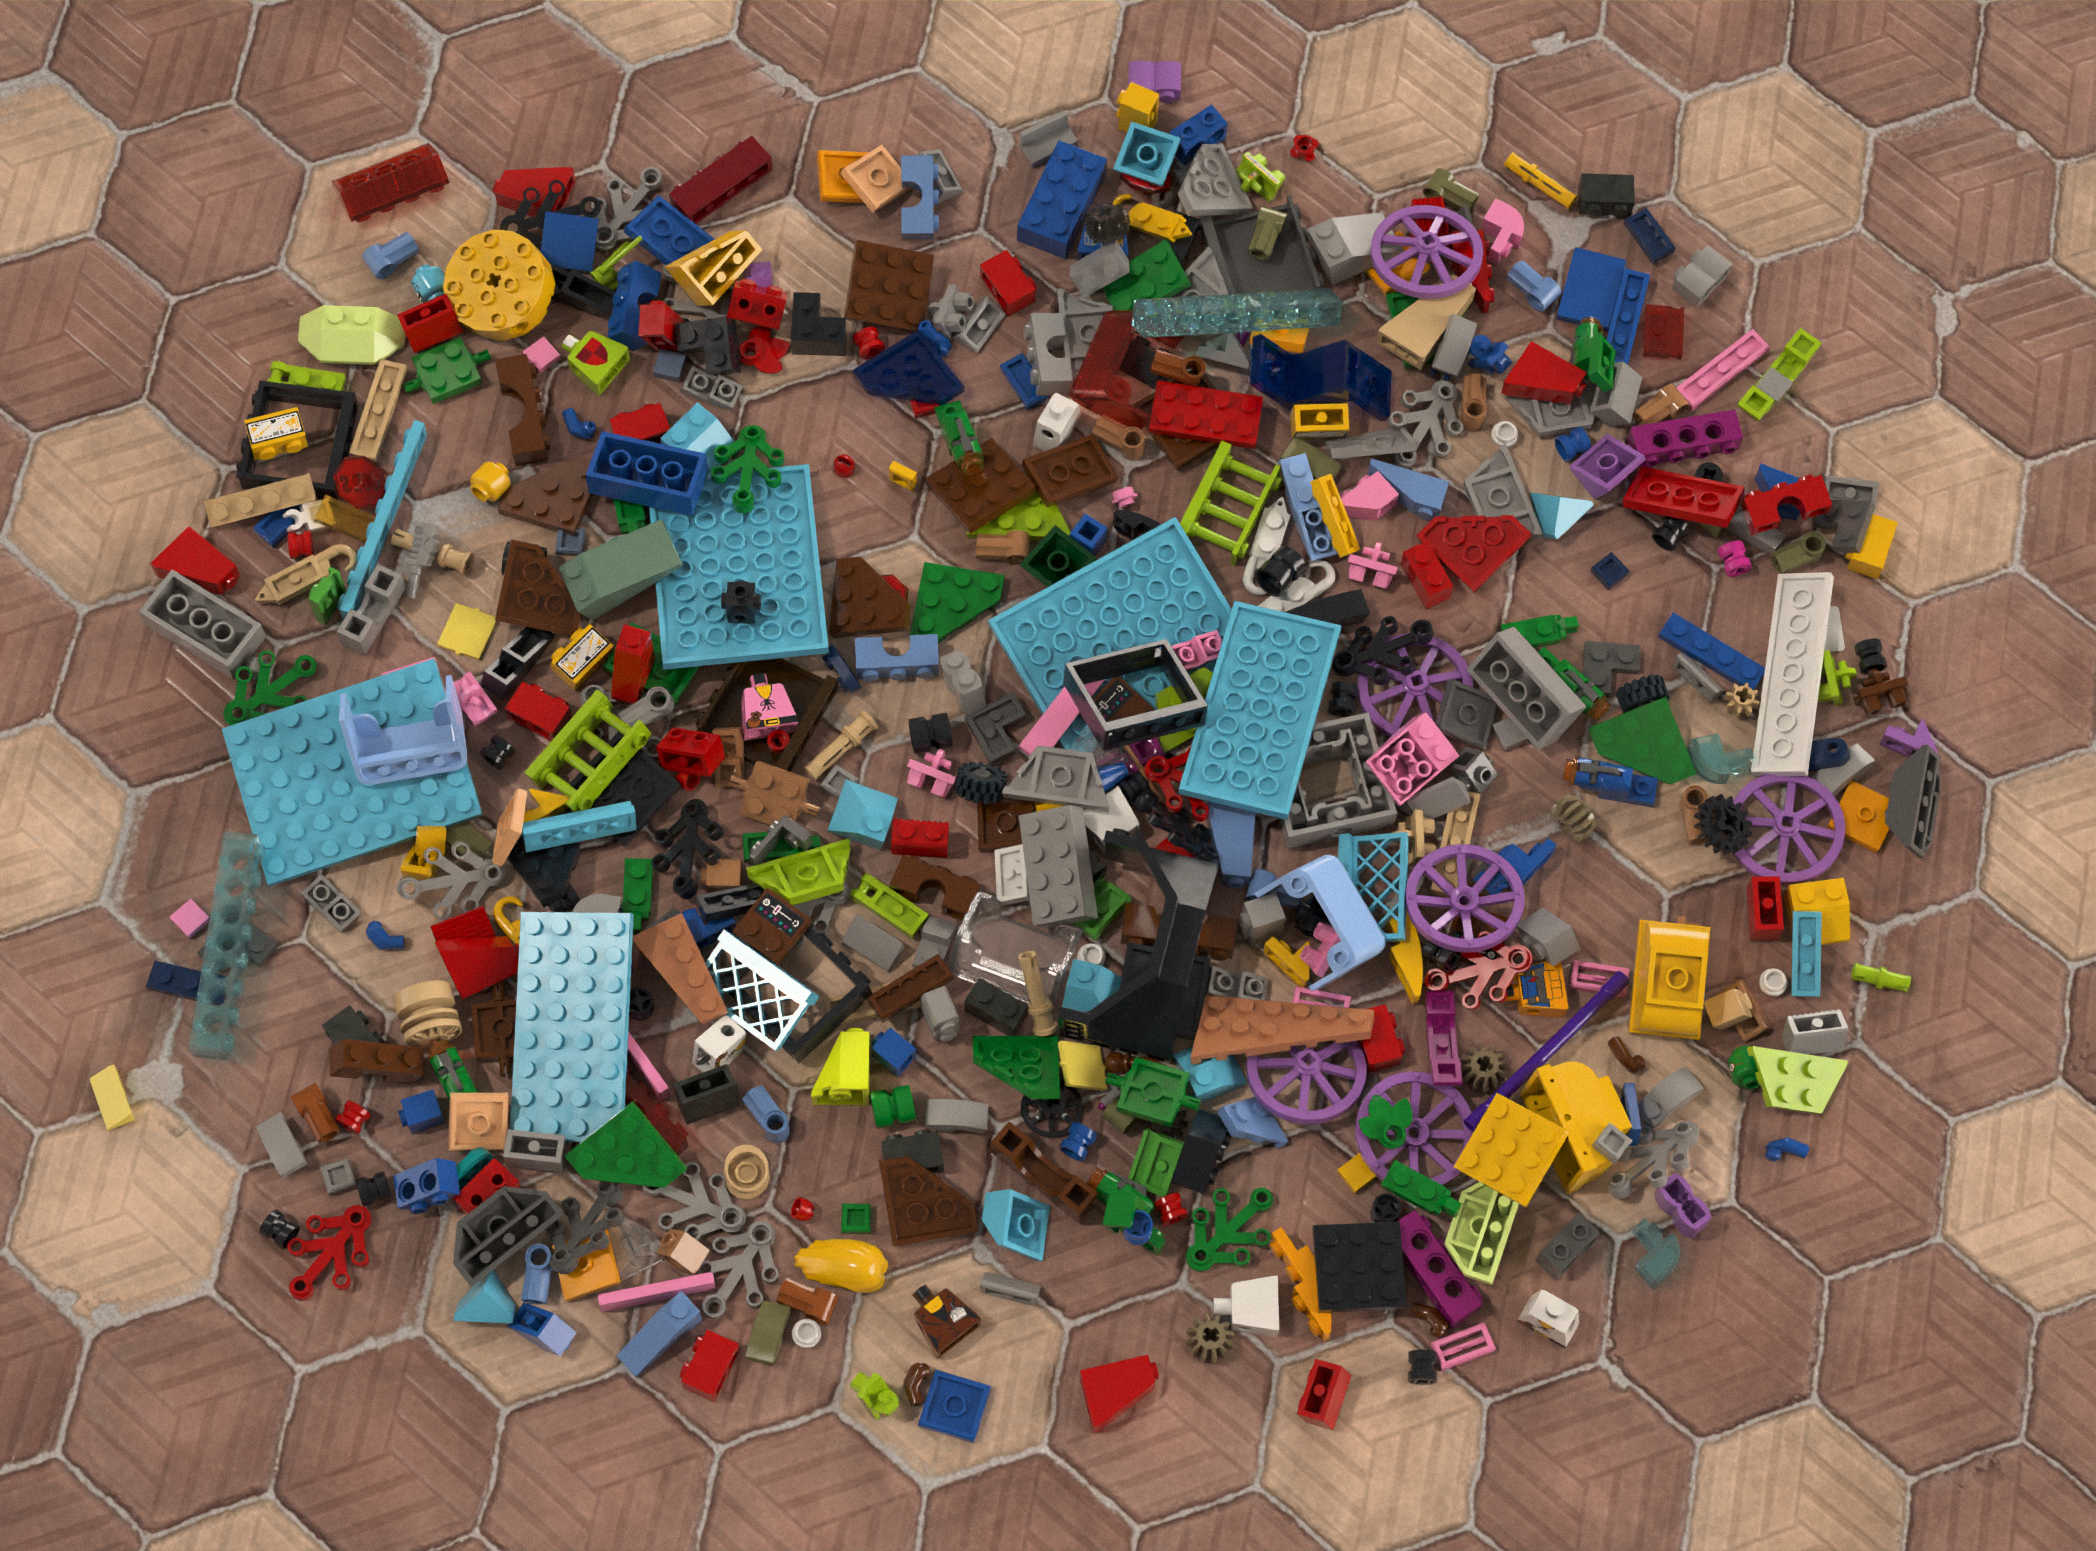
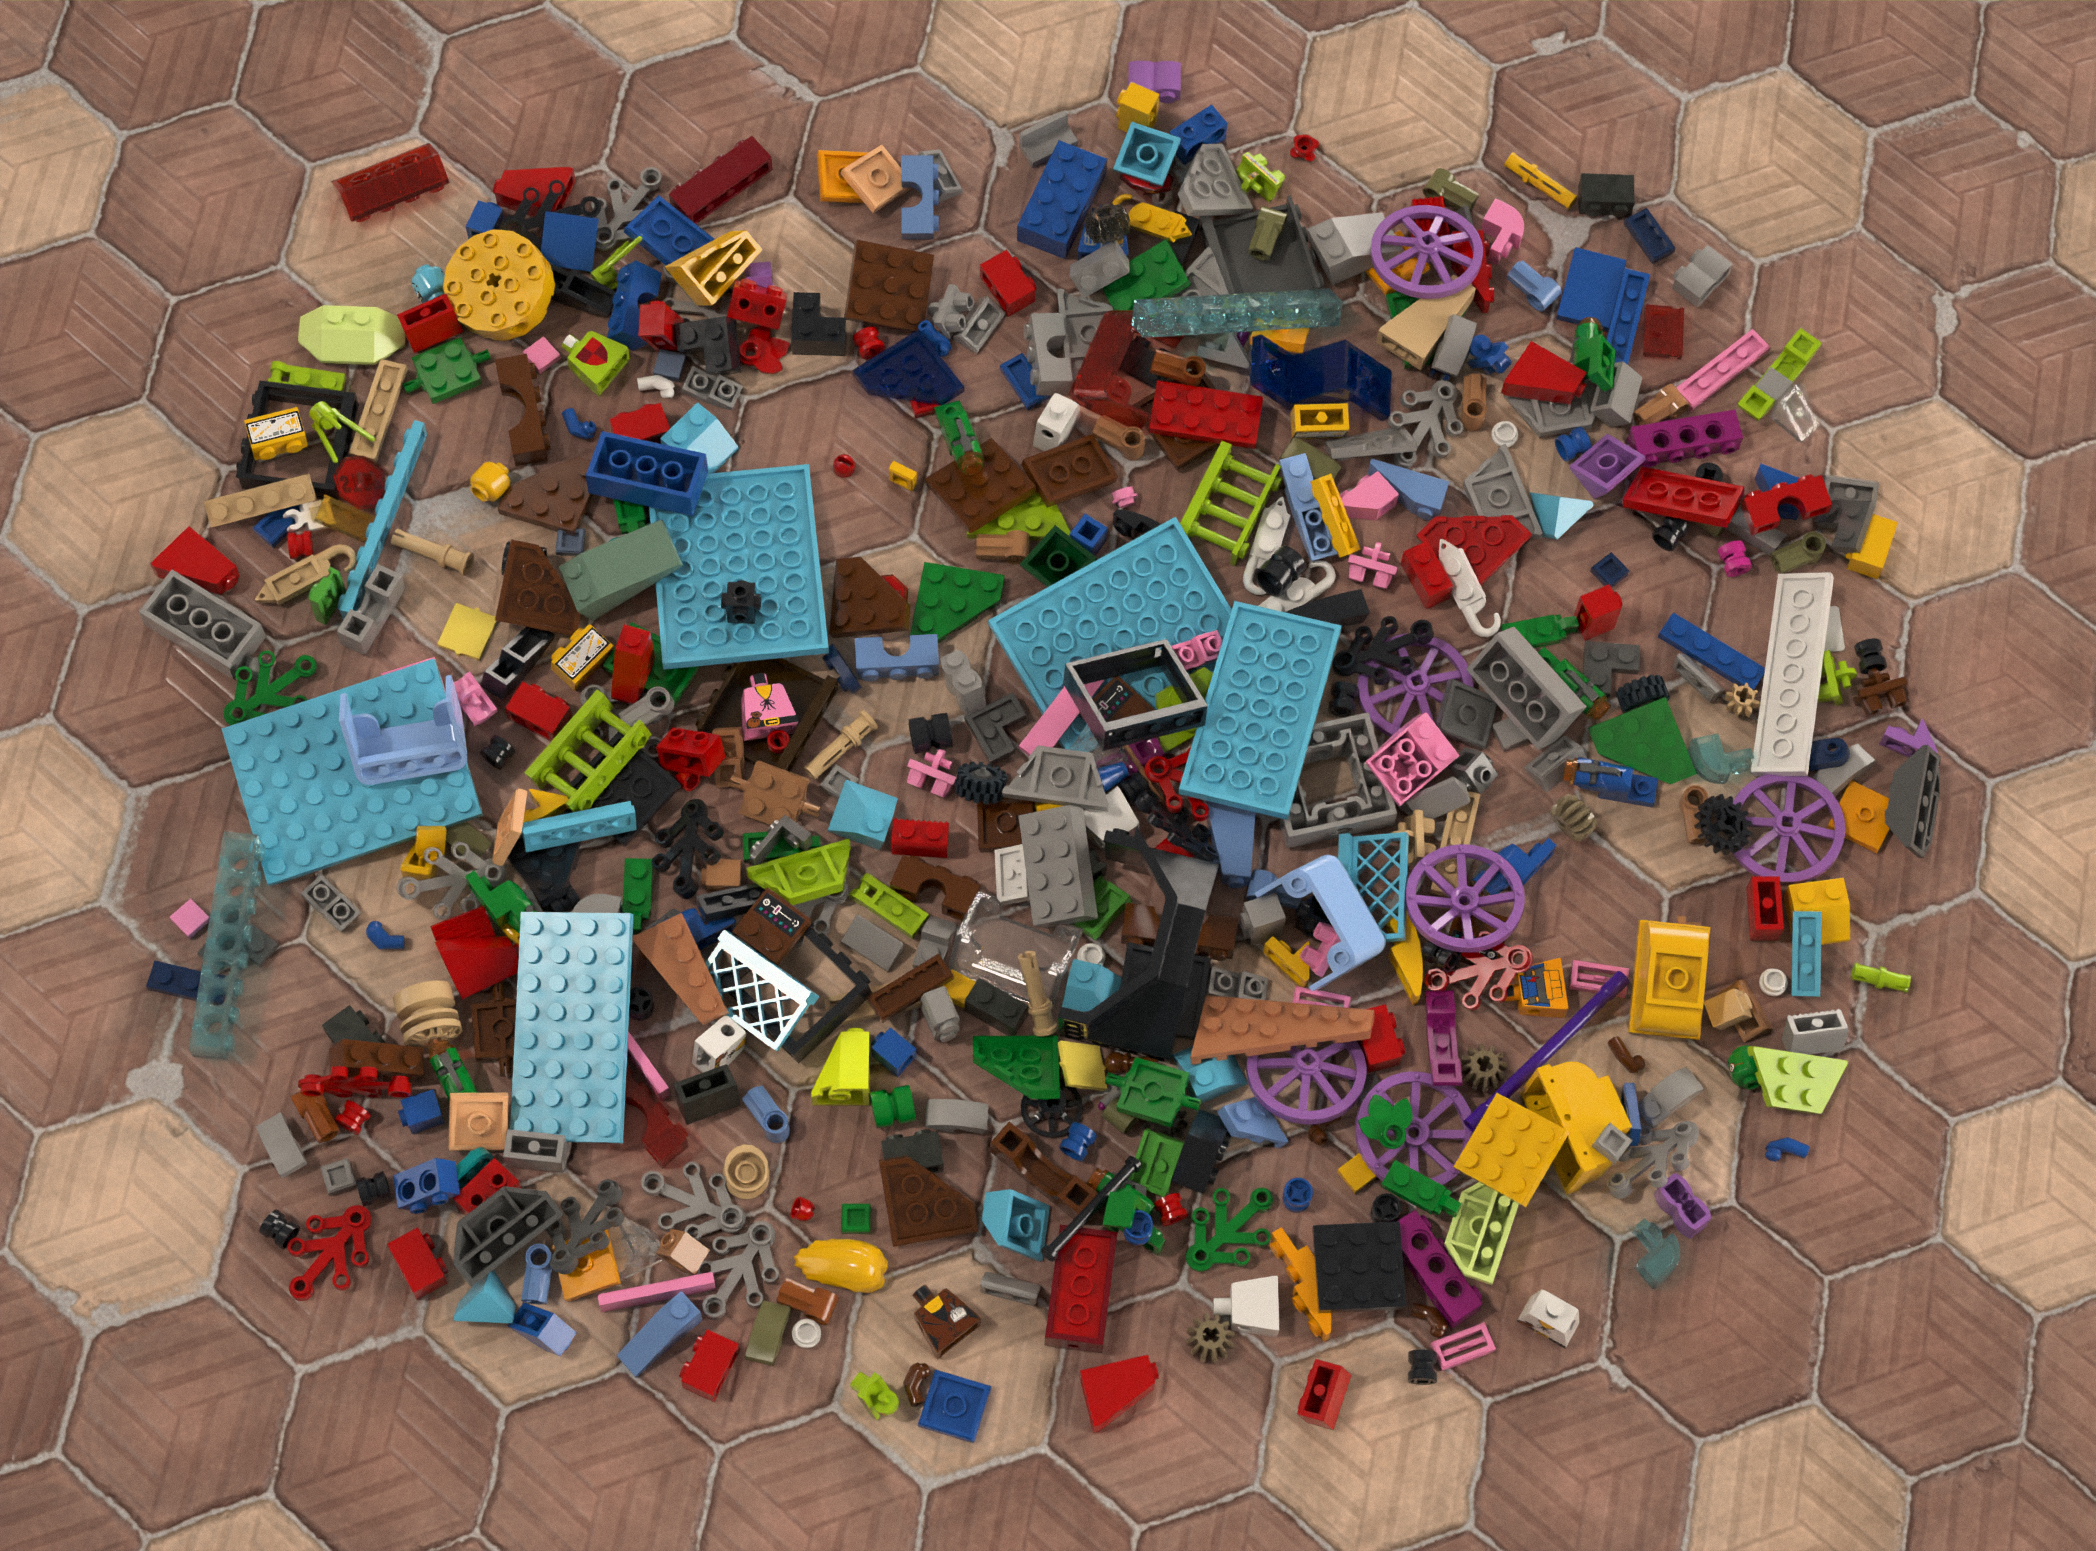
light yellow slope [89,1064,135,1130] -> none
medium blue piece [362,232,419,280] -> none
light grey piece [405,521,440,599] -> none
green plate [565,1101,688,1188] -> none
green plant [711,425,785,513] -> none
light grey brick [1517,907,1580,966] -> none
dark grey brick [1535,1213,1600,1281] -> none
none -> red plant [298,1066,411,1098]
none -> lime plant [309,401,375,463]
none -> red brick [387,1227,449,1300]
none -> green plate [465,870,542,934]
none -> blue brick [466,200,505,239]
none -> white arm [637,375,675,398]
none -> yellow tile [944,970,976,1009]
none -> black bar [1041,1156,1142,1262]
none -> red brick [1044,1224,1118,1353]
none -> blue wheel [1282,1178,1313,1213]
none -> reddish brown arm [1308,1116,1341,1146]
none -> white plate [1438,539,1501,637]
none -> light grey slope [1524,735,1586,792]
none -> red brick [1574,584,1623,641]
none -> clear slope [1770,383,1819,442]

